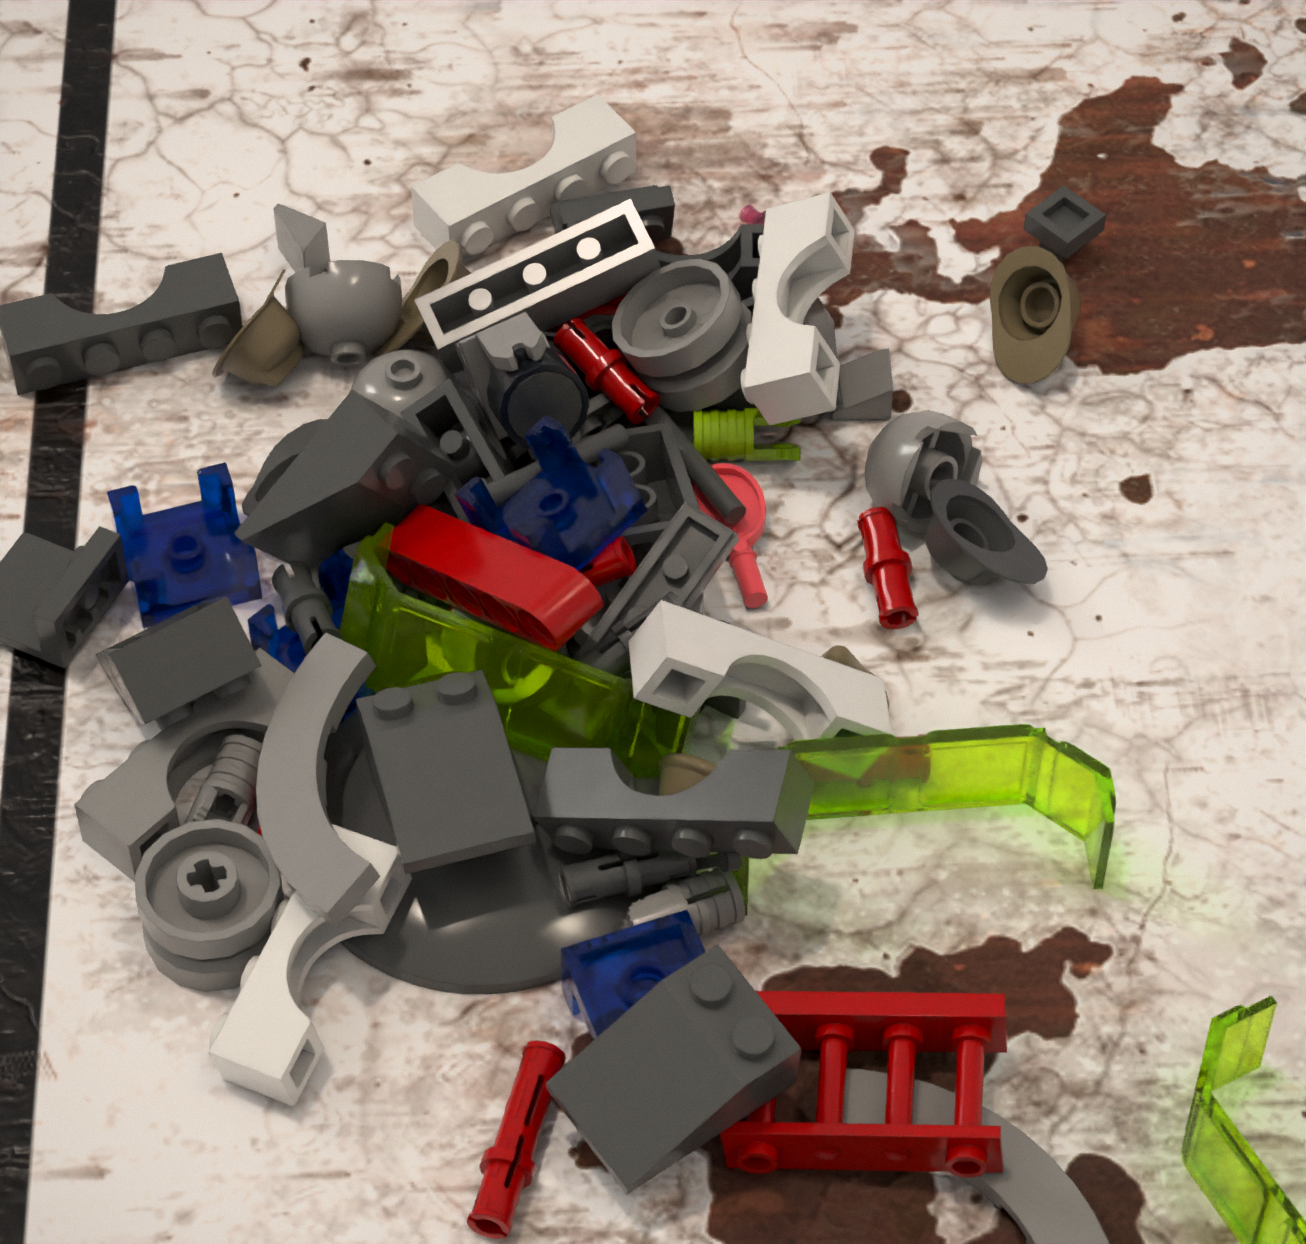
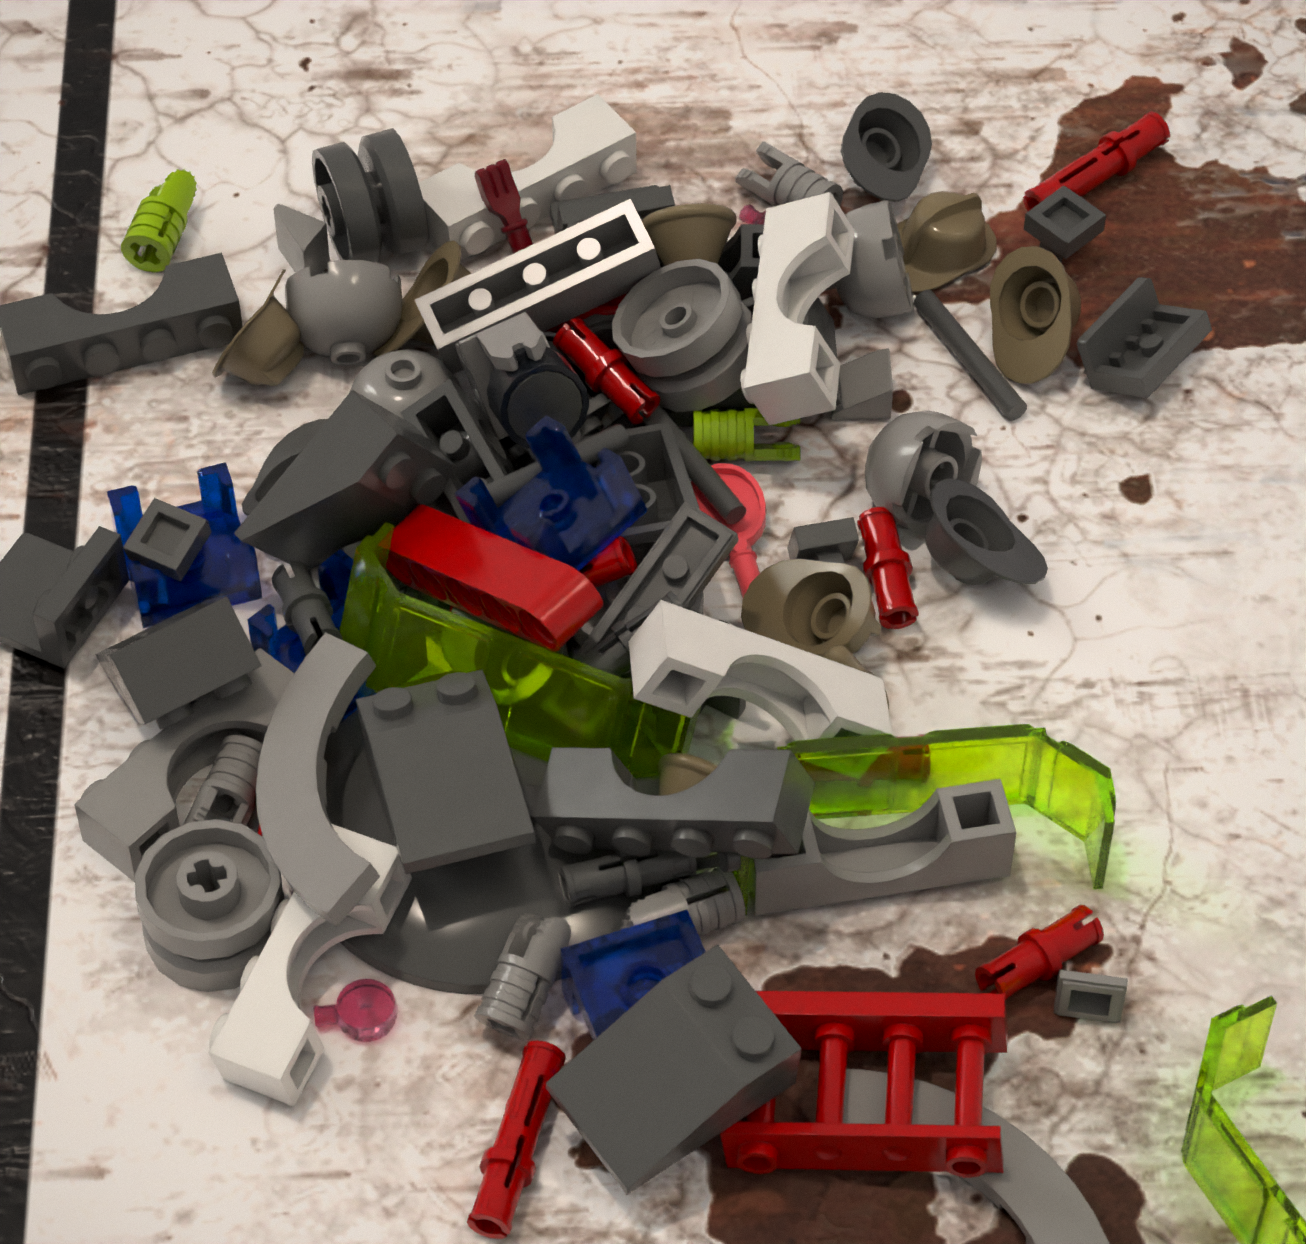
none -> lime hinge [121,169,197,272]
none -> dark grey tile [123,498,212,581]
none -> dark grey wheel [312,128,429,262]
none -> clear pink piece [313,979,398,1042]
none -> dark red piece [474,159,533,254]
none -> light grey hinge [474,913,572,1040]
none -> dark tan hat [642,203,737,266]
none -> light grey hinge [735,141,843,206]
none -> dark tan piece [741,559,882,656]
none -> light grey arch [742,779,1016,916]
none -> dark grey tile [787,517,859,563]
none -> light grey cylinder [826,200,914,318]
none -> dark grey piece [841,92,932,202]
none -> dark tan piece [897,191,997,293]
none -> dark grey bar [914,290,1027,421]
none -> red pin [975,905,1104,1000]
none -> red pin [1023,111,1170,211]
none -> light grey slope [1053,970,1128,1023]
none -> dark grey bracket [1077,277,1212,398]

